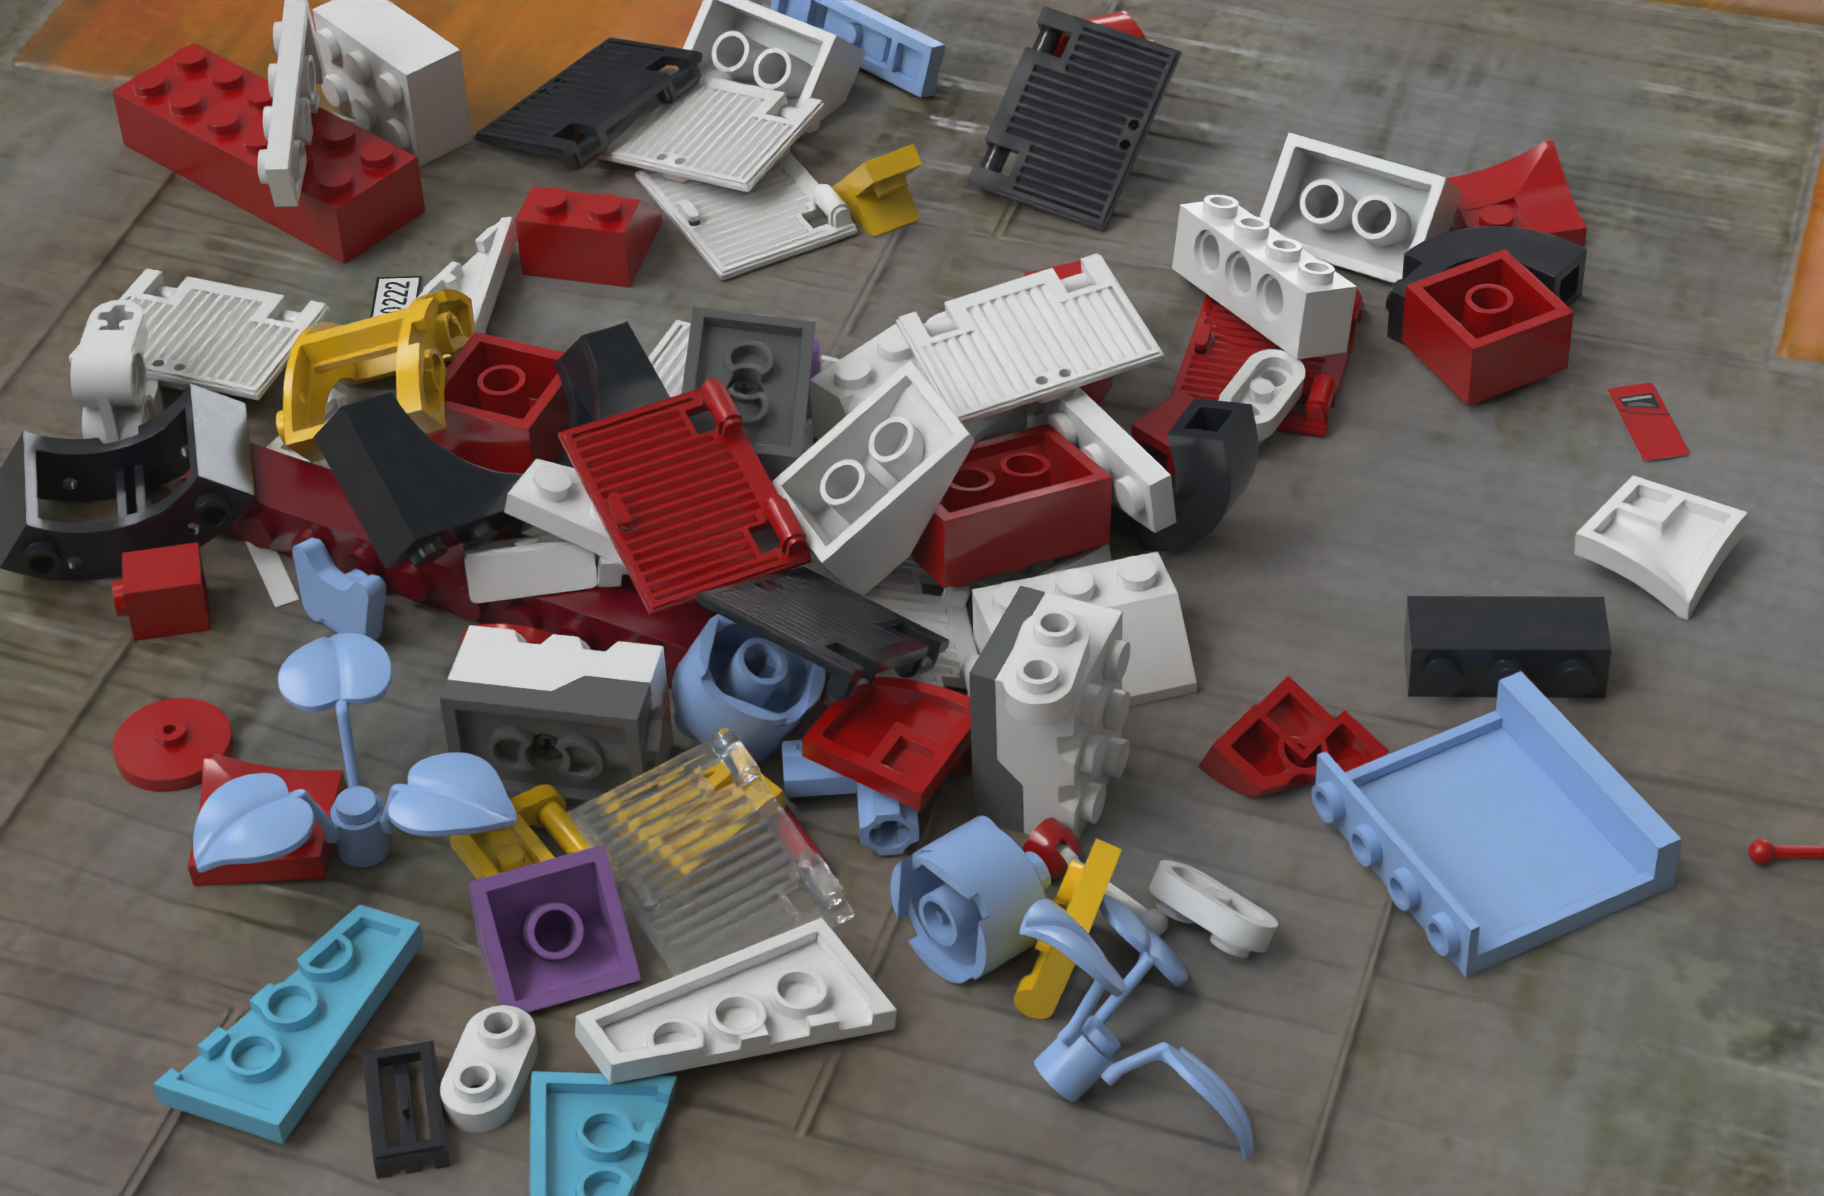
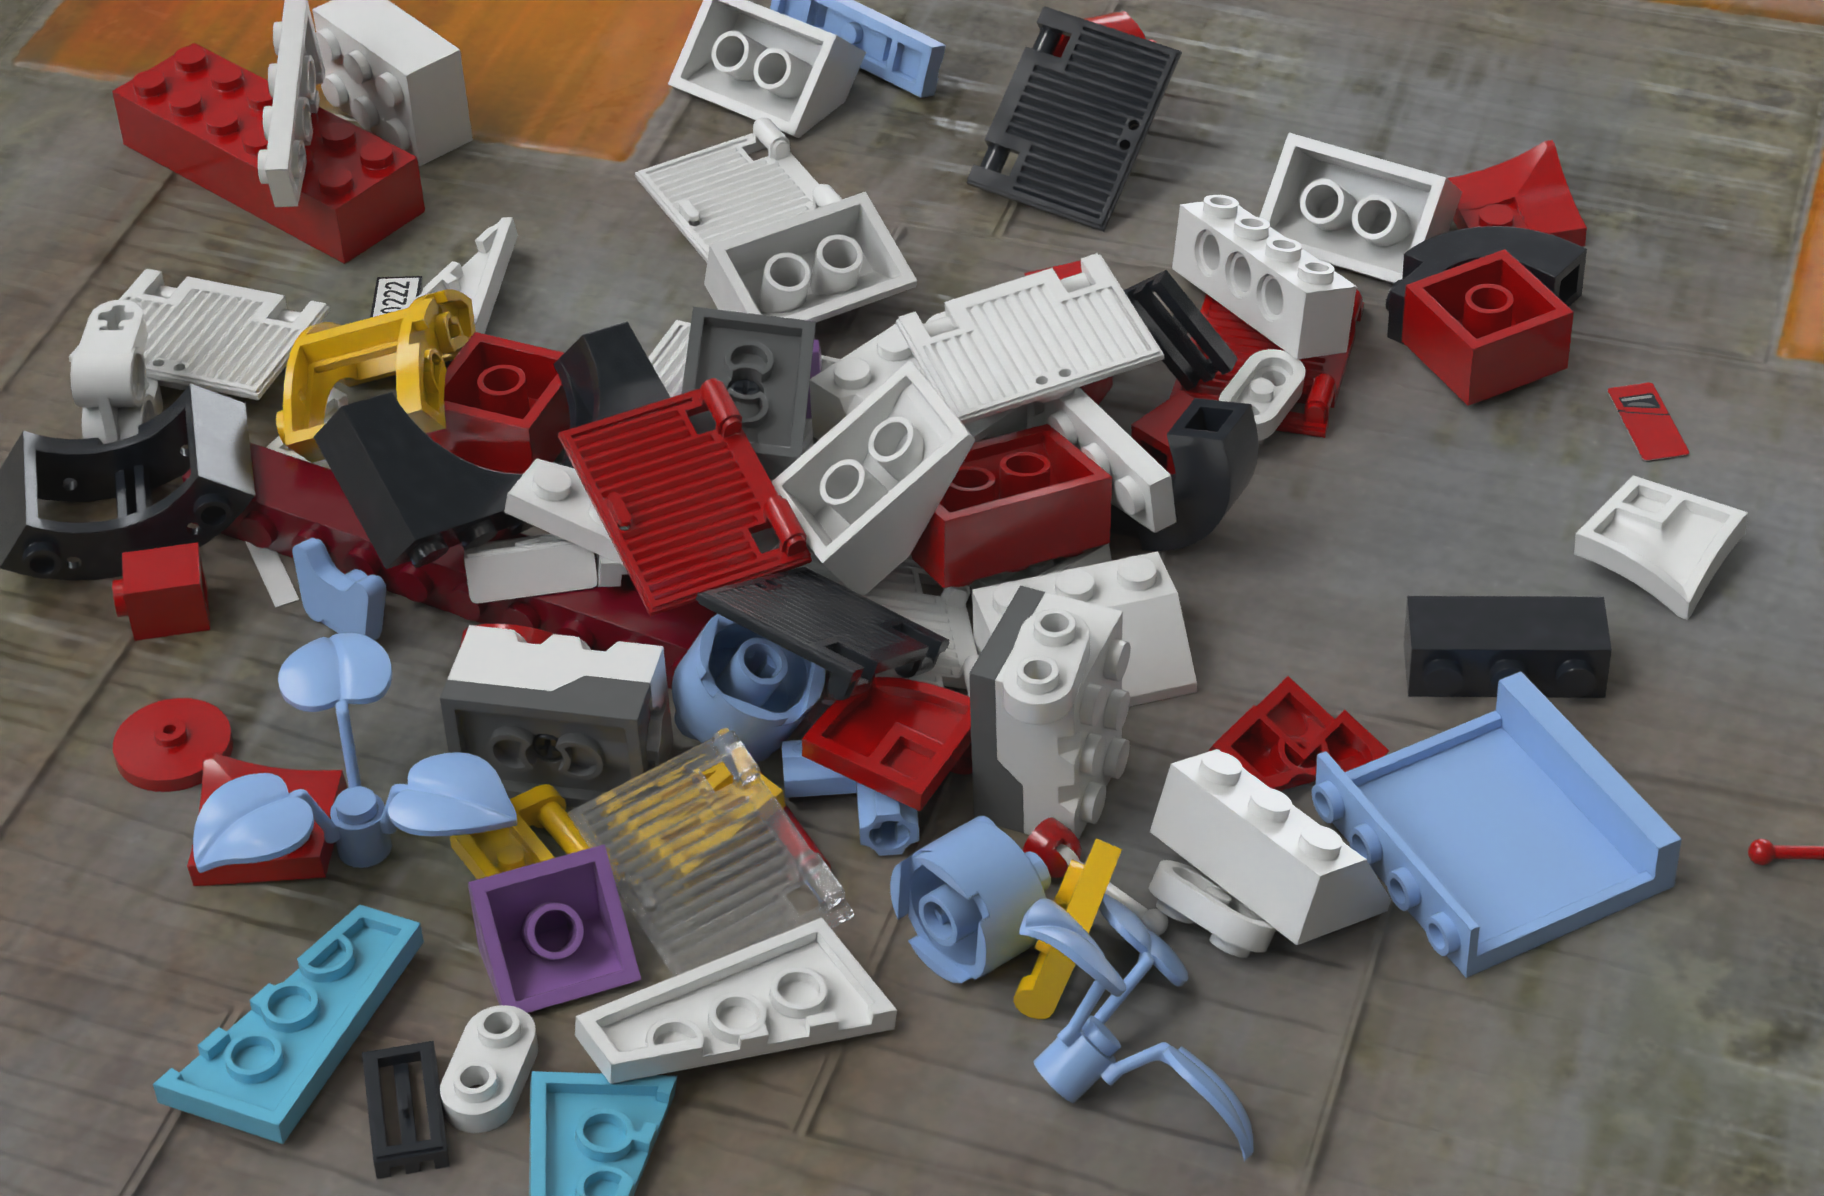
black window [473,37,703,172] -> none
red slope [515,187,663,288] -> none
white window [597,67,826,192] -> none
yellow slope [832,144,923,236] -> none
none -> white slope [704,192,917,322]
none -> black tile [1123,270,1238,391]
none -> white slope [1150,749,1391,945]

